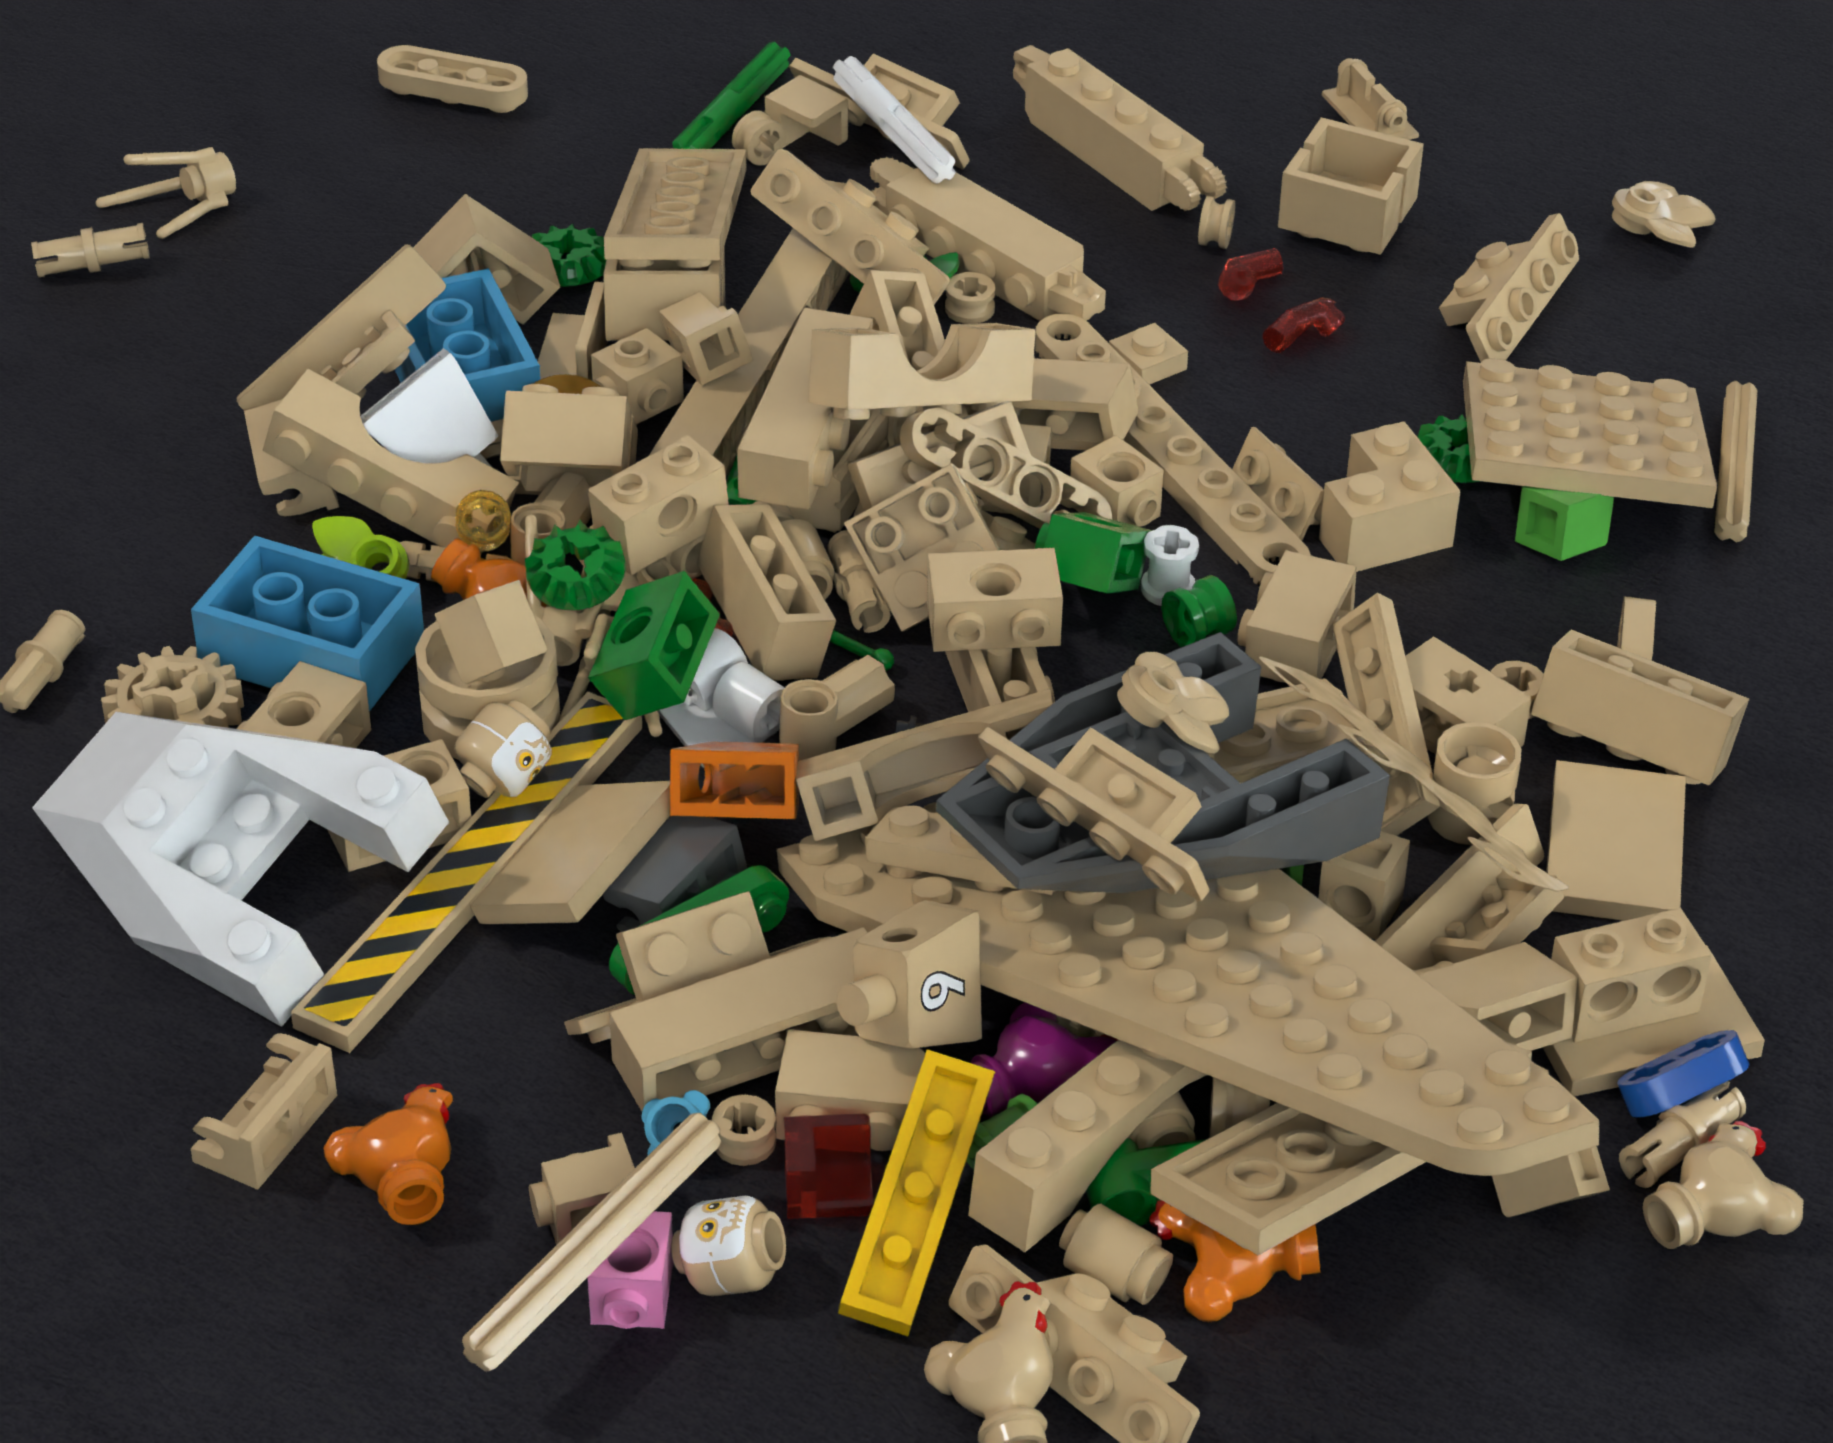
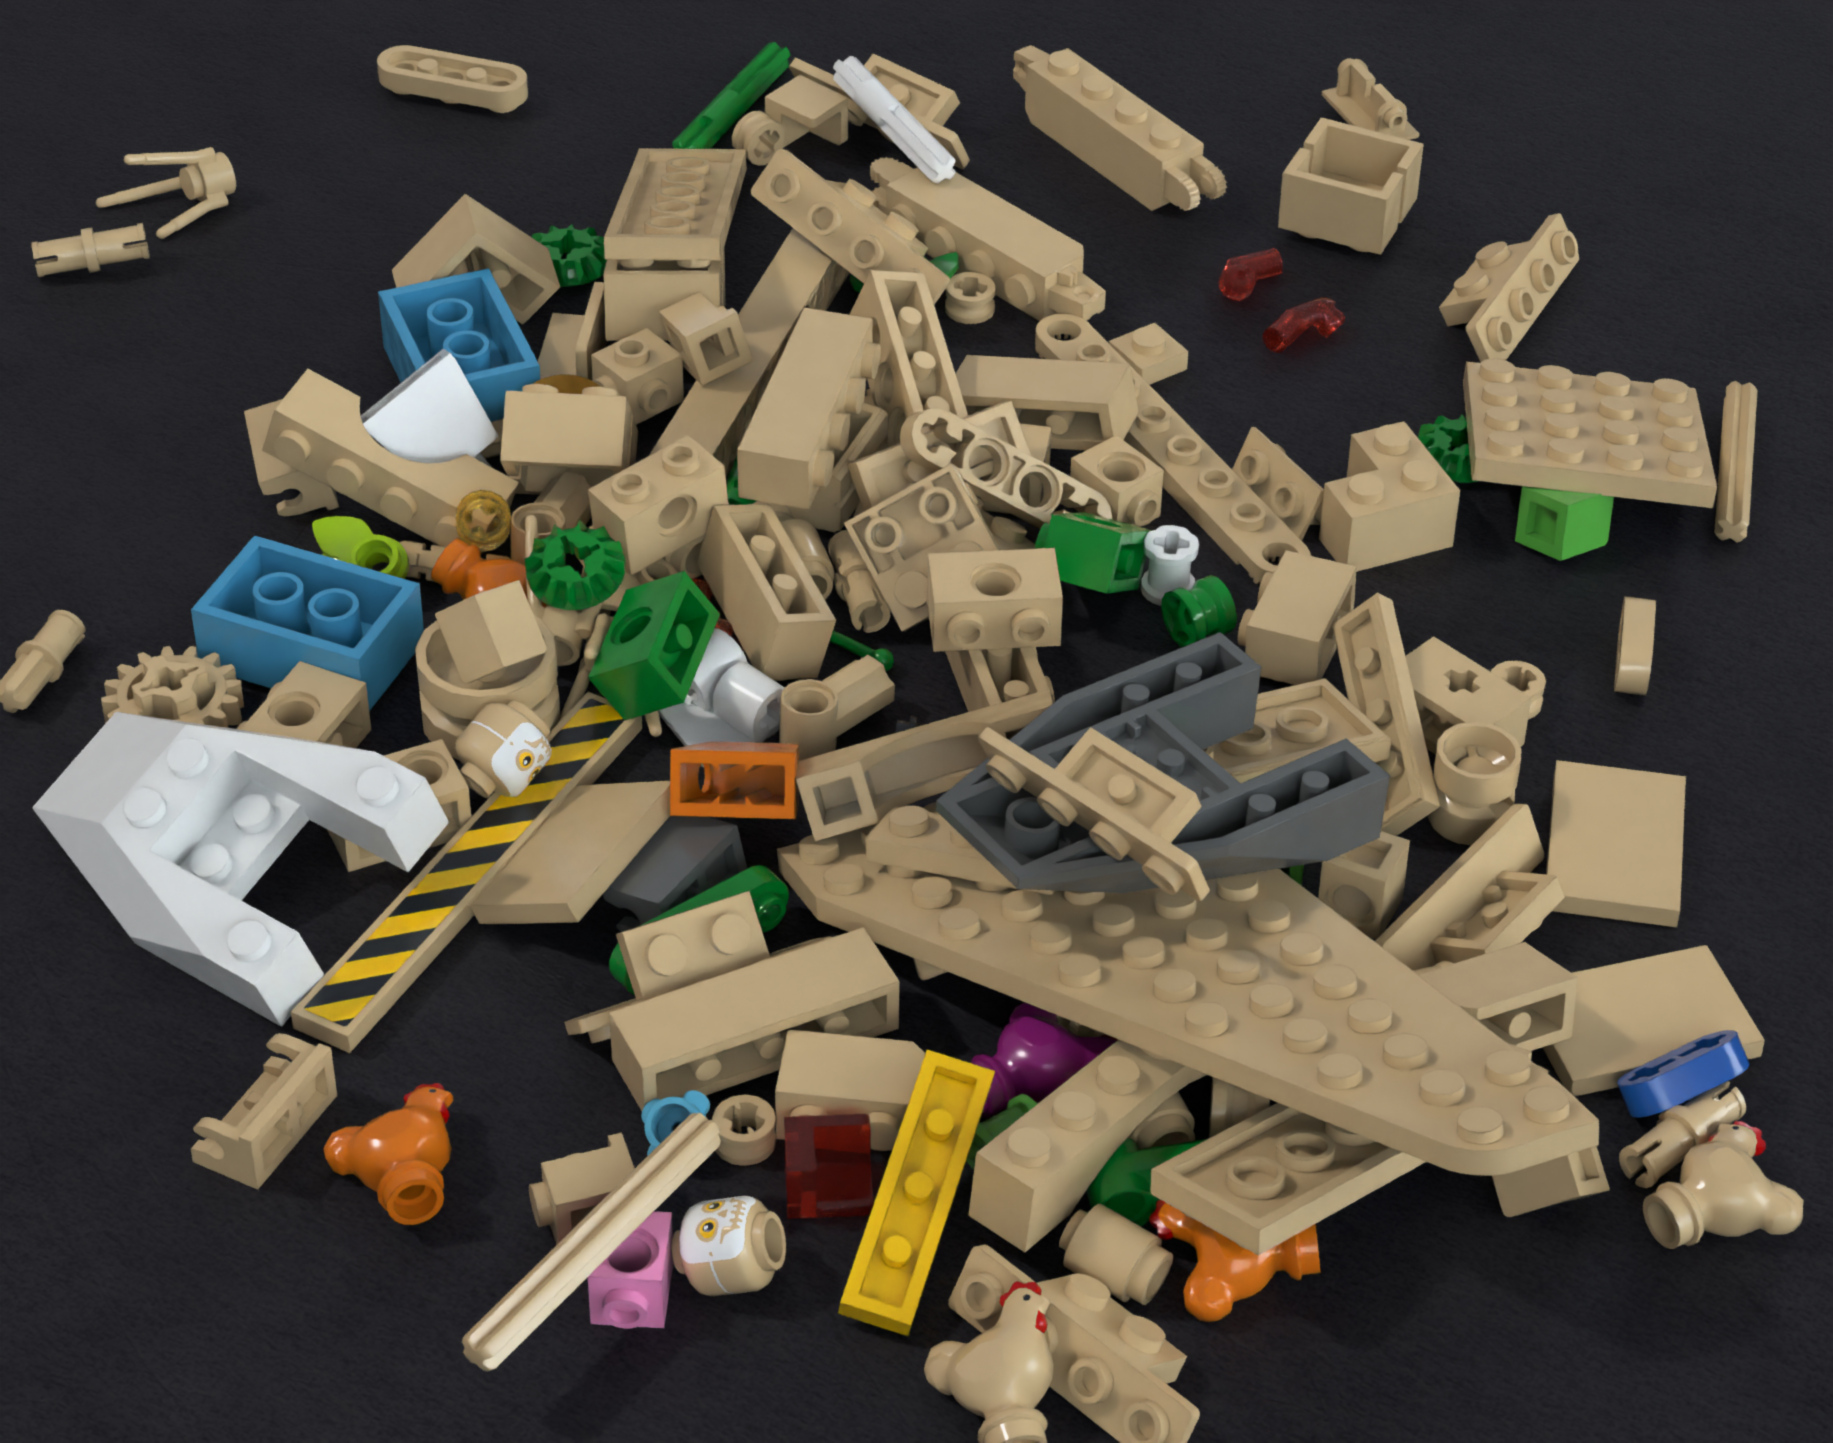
tan bracket [237,244,446,411] -> none
tan arch [809,323,1035,420] -> none
tan torso [837,900,982,1048] -> none
tan plate [1117,652,1229,754] -> none
tan bush [1198,196,1235,249] -> none
tan piece [1259,656,1569,892] -> none
tan brick [1531,630,1749,785] -> none
tan brick [1551,908,1712,1042] -> none
tan plate [1612,181,1716,248] -> none

